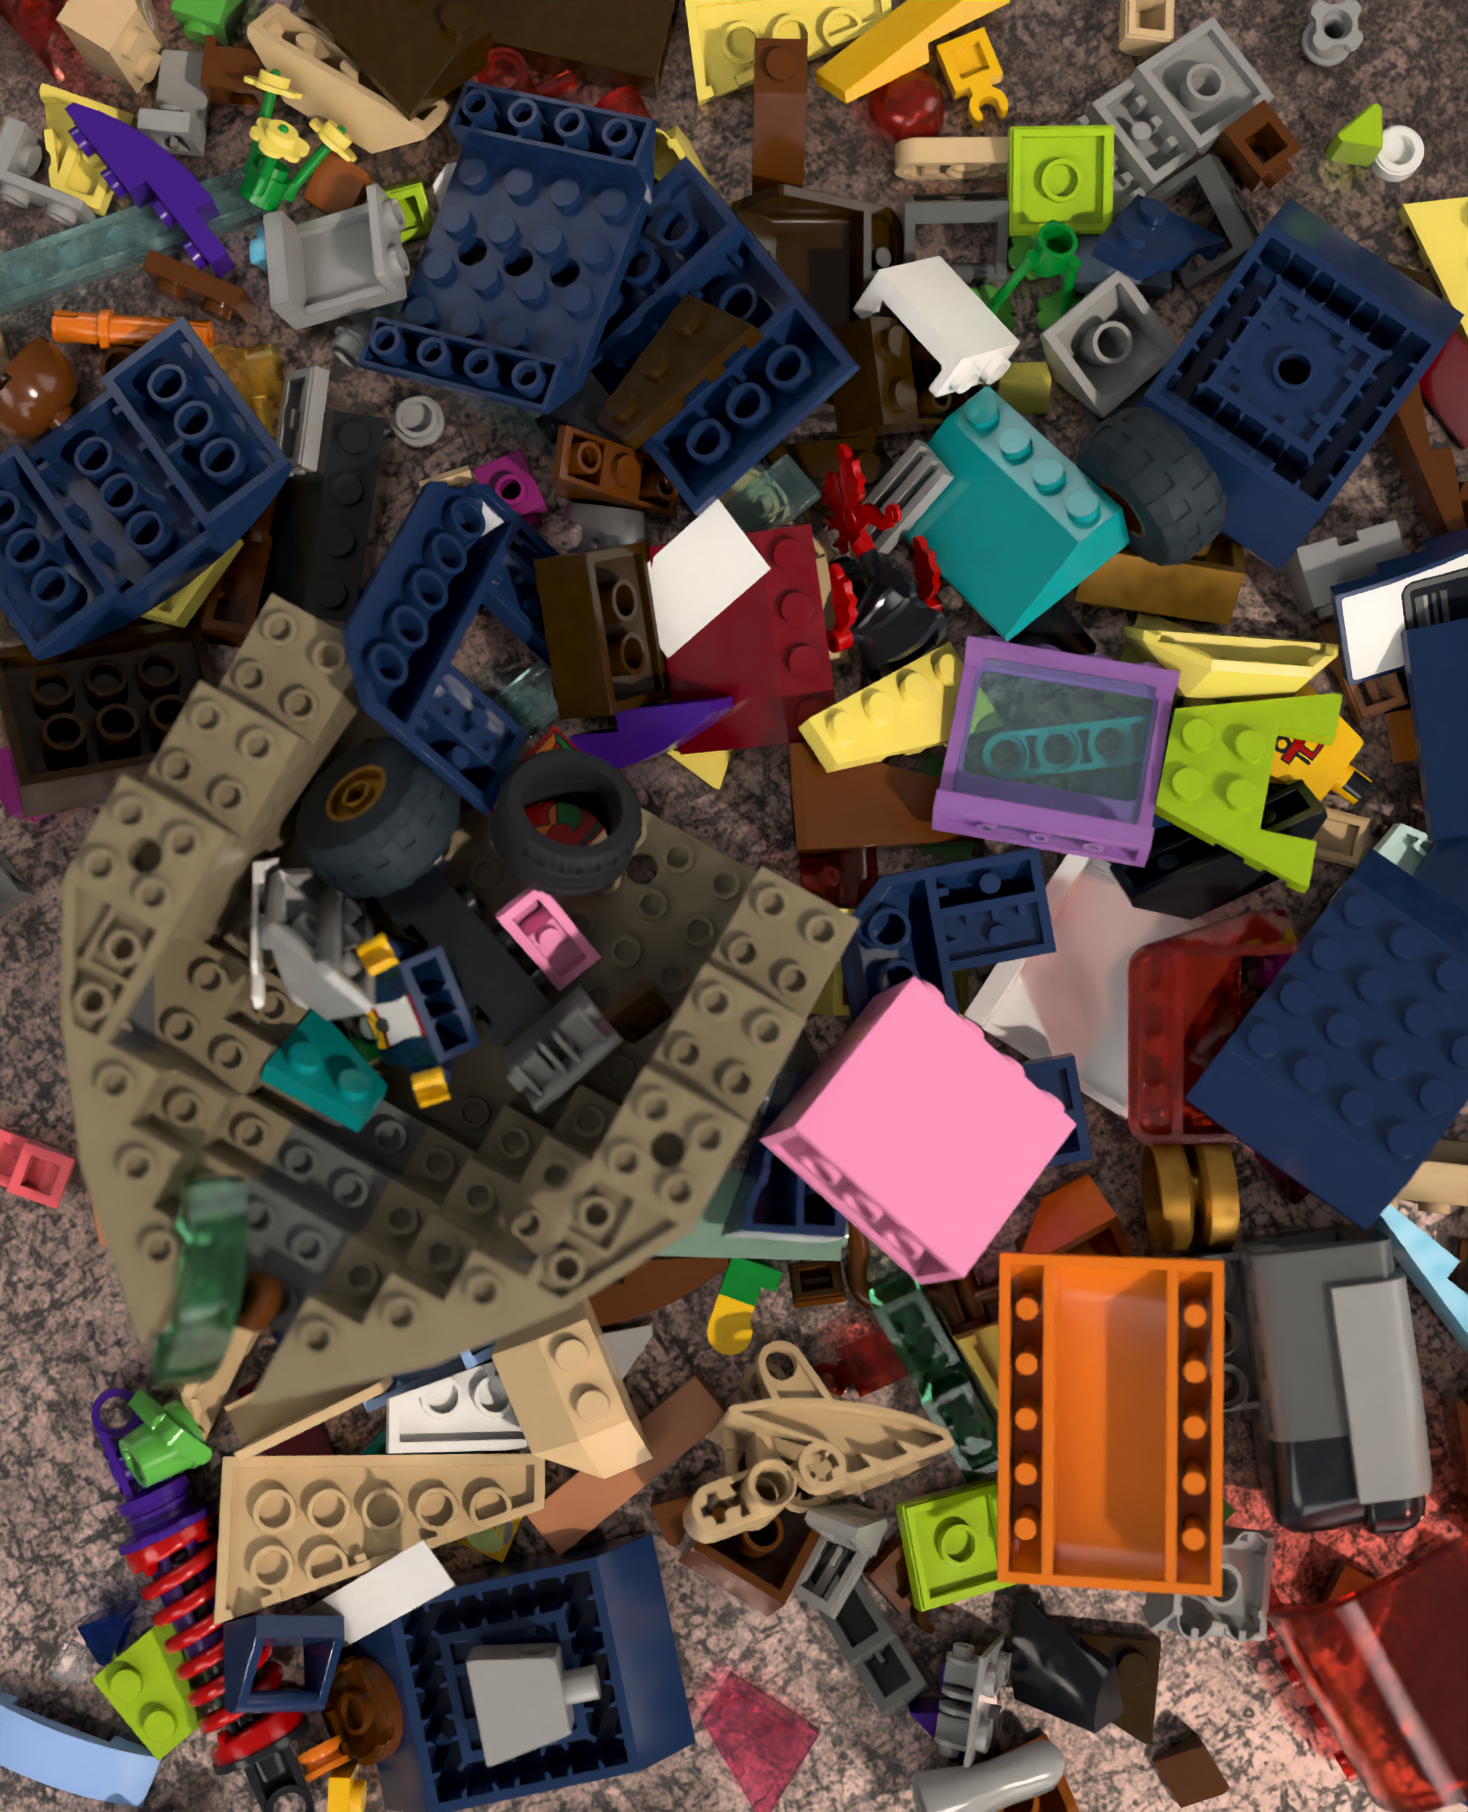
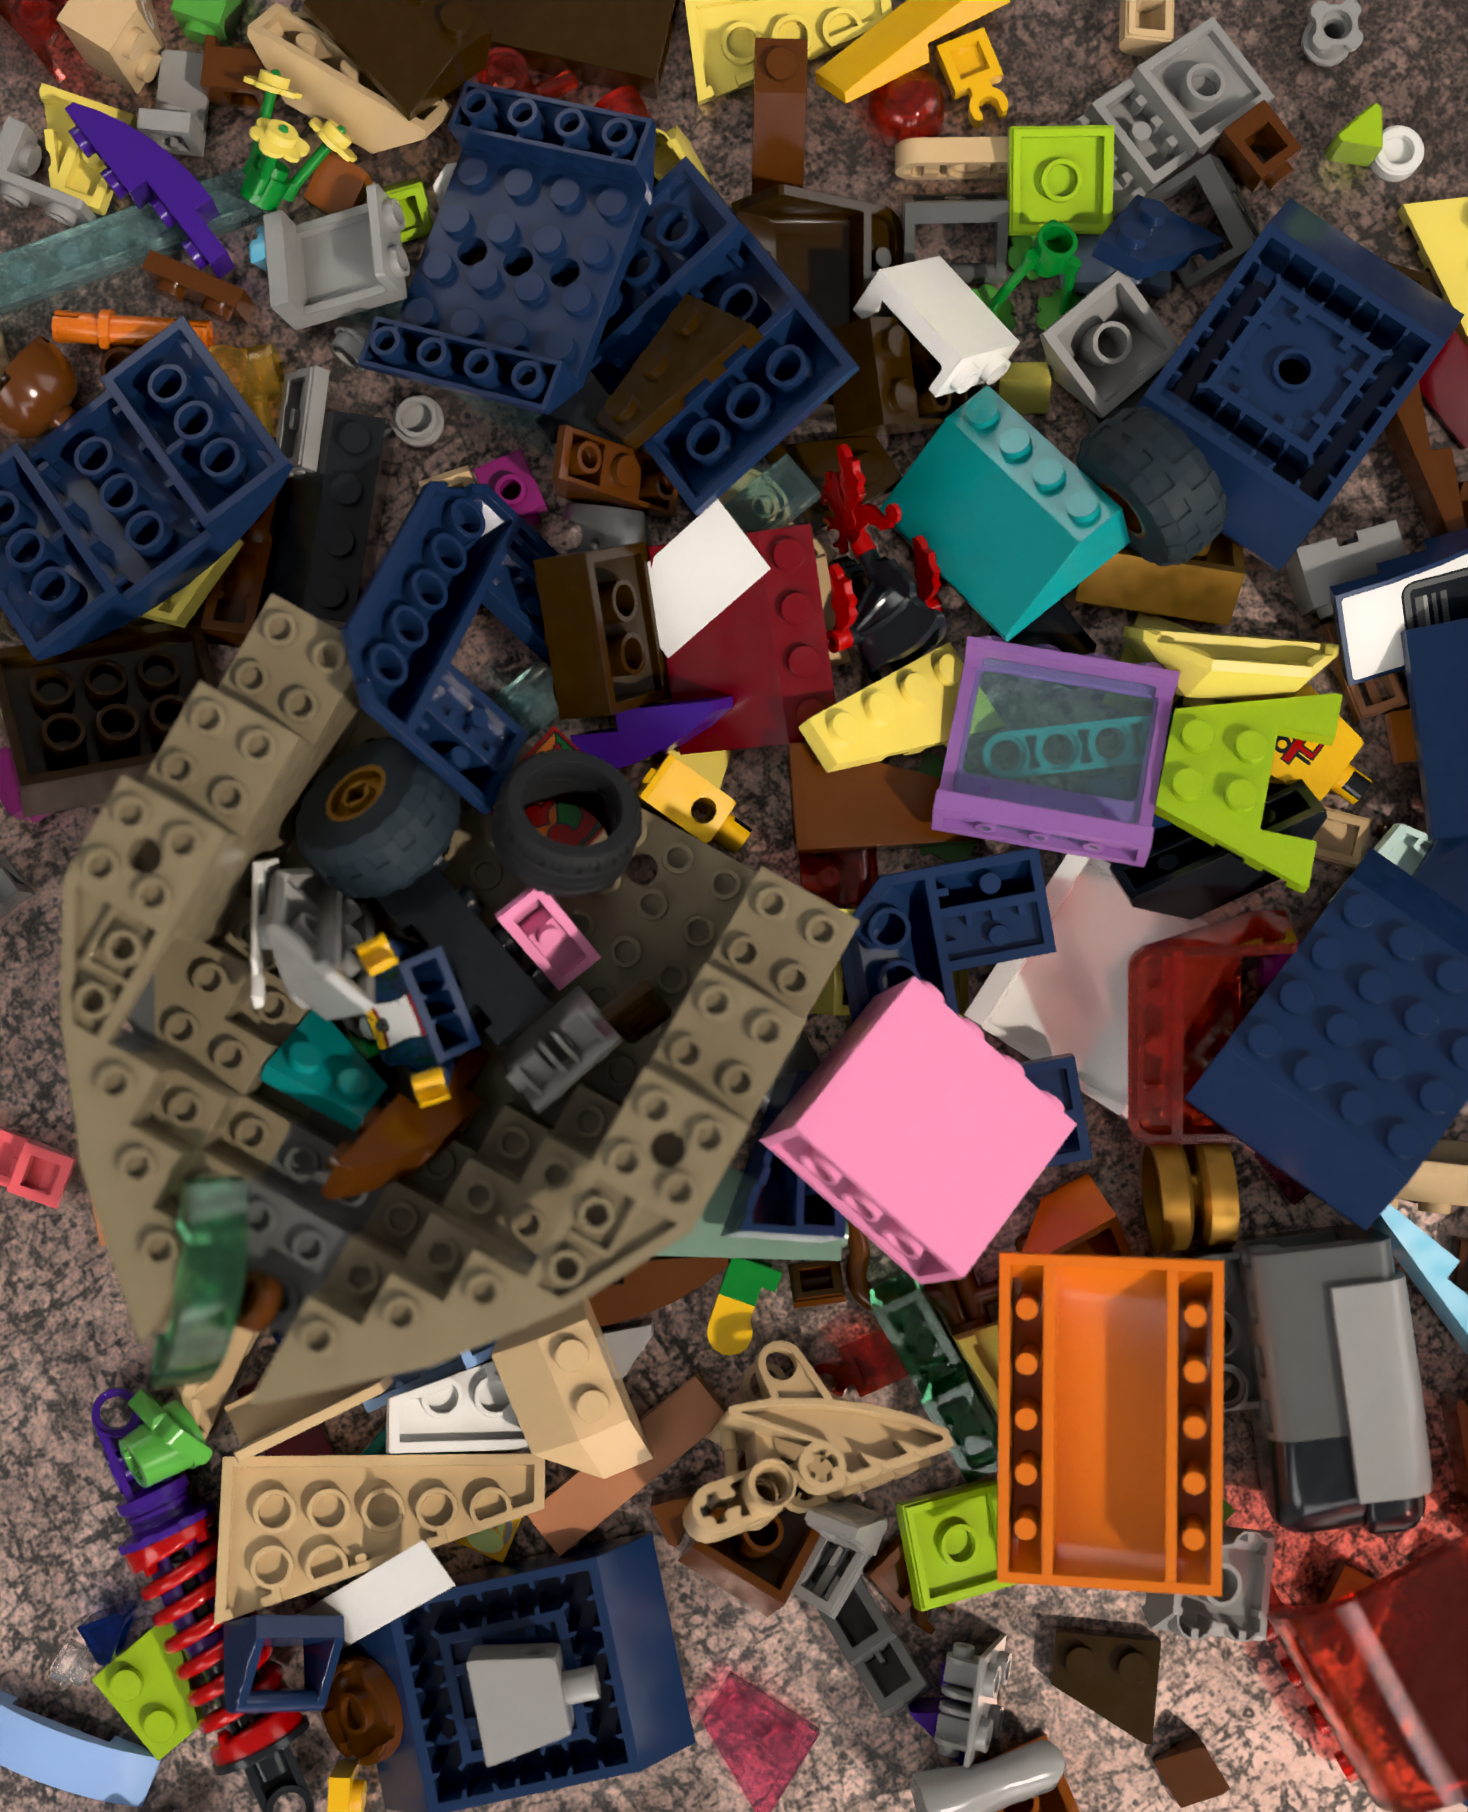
orange bush [295,1735,351,1783] -> none
light grey tile [862,439,954,554] -> none
black slope [1011,1590,1123,1734] -> none
none -> reddish brown slope [320,1046,492,1200]
none -> yellow torso [635,753,752,854]

